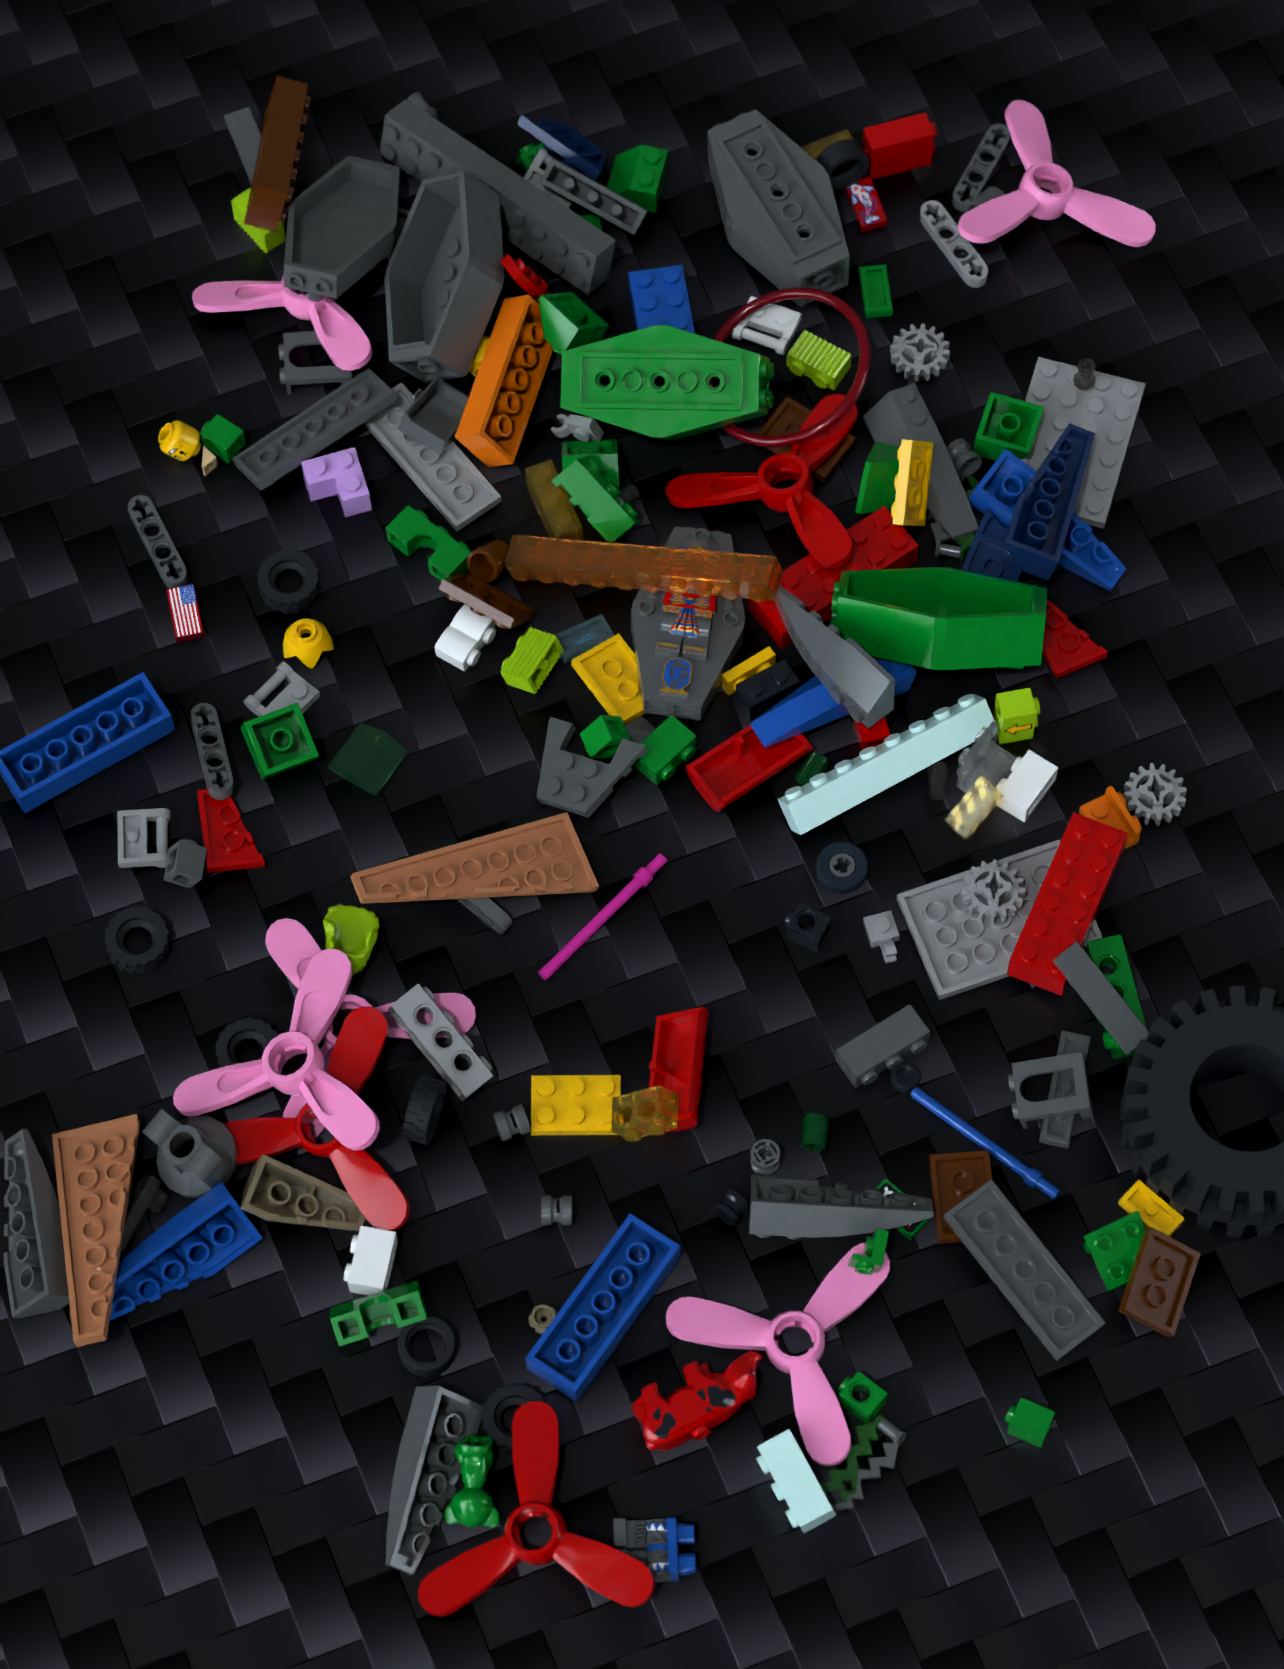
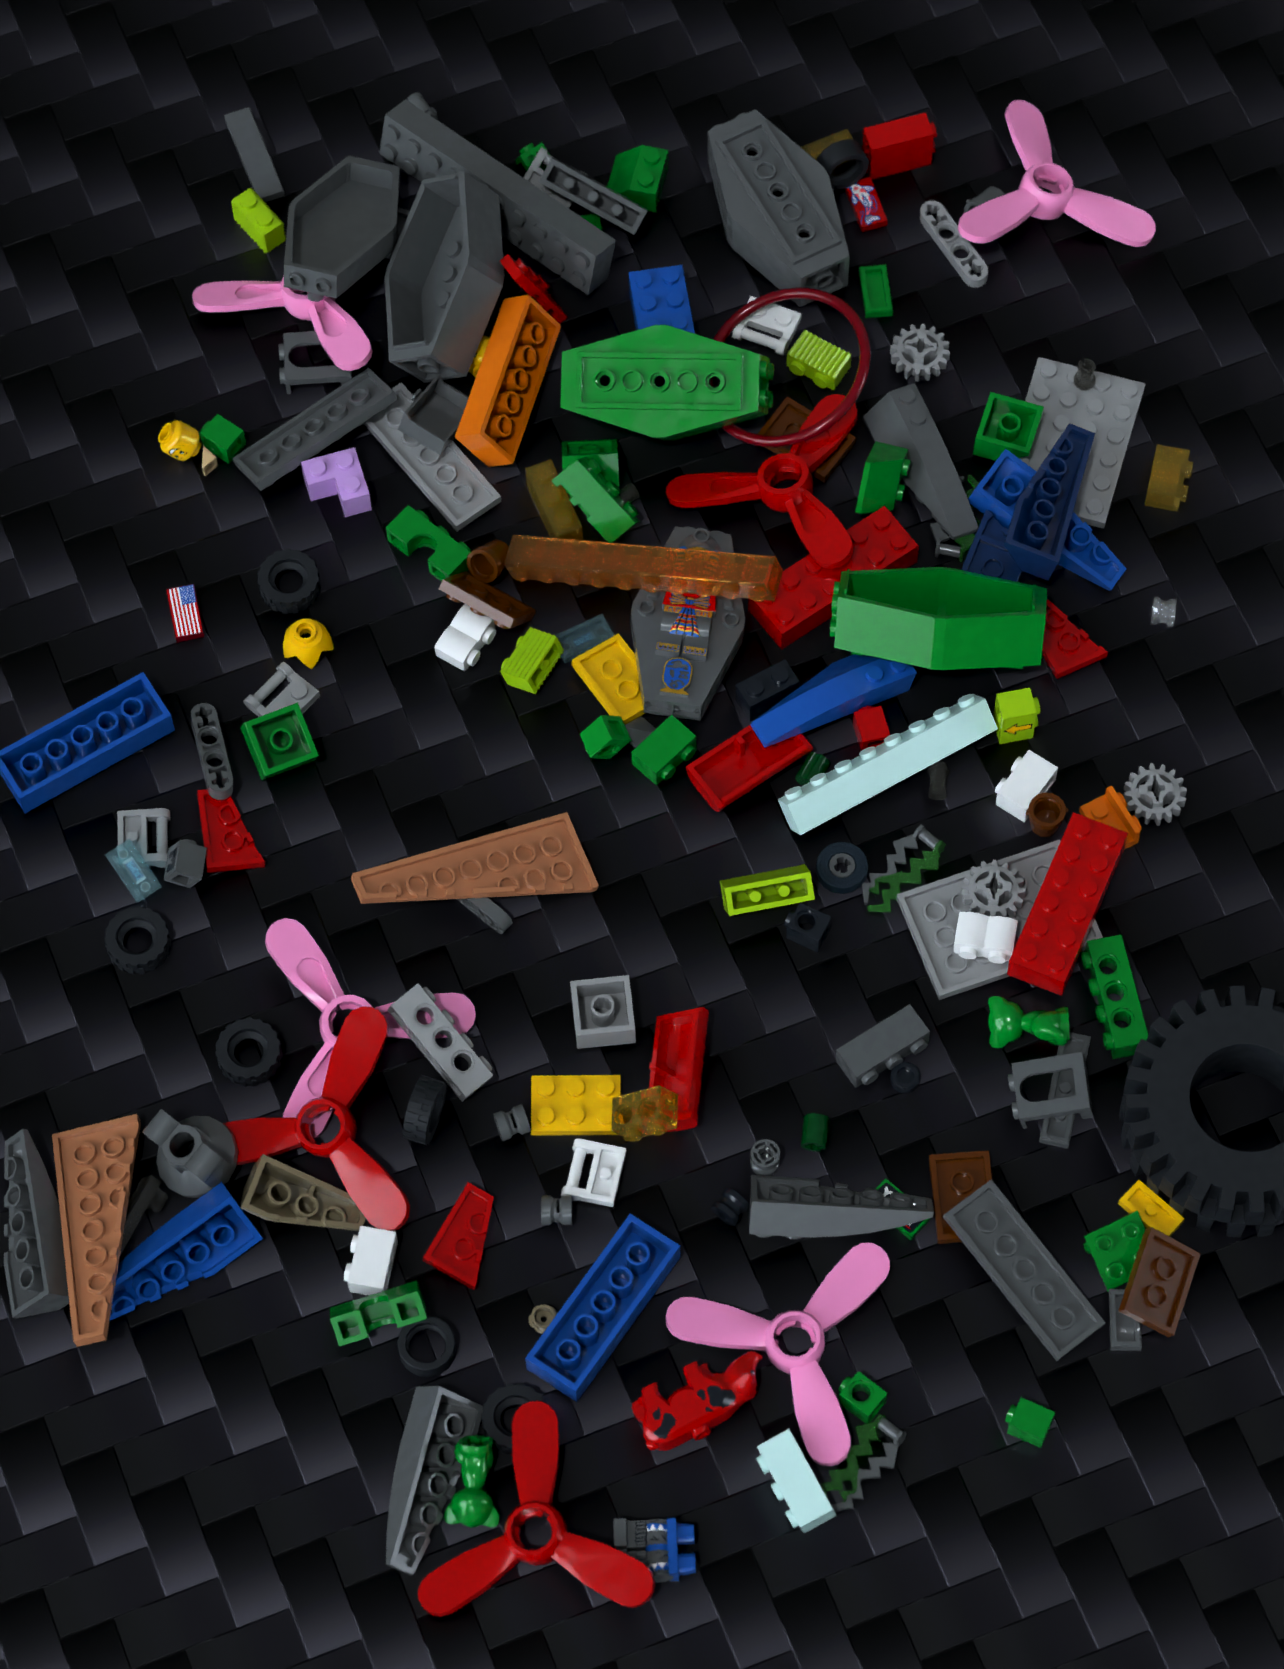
dark grey beam [128,495,188,588] -> none
bright pink piece [173,949,379,1151] -> none
reddish brown brick [244,76,311,232] -> none
lime piece [323,903,380,976] -> none
clear green slope [328,723,407,796] -> none
dark blue wing [517,114,607,180] -> none
dark grey wing [536,717,648,818] -> none
dark pink bar [538,853,667,980] -> none
green slope [539,292,609,355] -> none
light grey plate [551,414,604,442] -> none
yellow plate [722,646,776,696] -> none
dark grey wedge [775,585,895,729] -> none
green bracket [848,1228,889,1275] -> none
light grey plate [863,910,900,964] -> none
yellow plate [891,439,934,526] -> none
blue bar [910,1086,1061,1200] -> none
clear yellow tile [944,776,1004,839] -> none
dark grey wheel [946,438,982,477] -> none
dark grey beam [952,124,1011,213] -> none
clear bracket [956,721,1017,805] -> none
dark grey tile [1052,941,1149,1055] -> none
none -> clear light blue tile [105,839,162,903]
none -> red wing [422,1182,494,1290]
none -> white plate [561,1139,627,1207]
none -> light grey brick [570,975,636,1049]
none -> lime brick [720,864,815,916]
none -> piece [862,825,945,912]
none -> white brick [954,912,1018,964]
none -> green animal [988,996,1070,1049]
none -> reddish brown piece [1026,793,1068,837]
none -> dark grey tile [1108,1289,1142,1351]
none -> clear yellow brick [1145,444,1193,512]
none -> clear wheel [1150,597,1177,627]

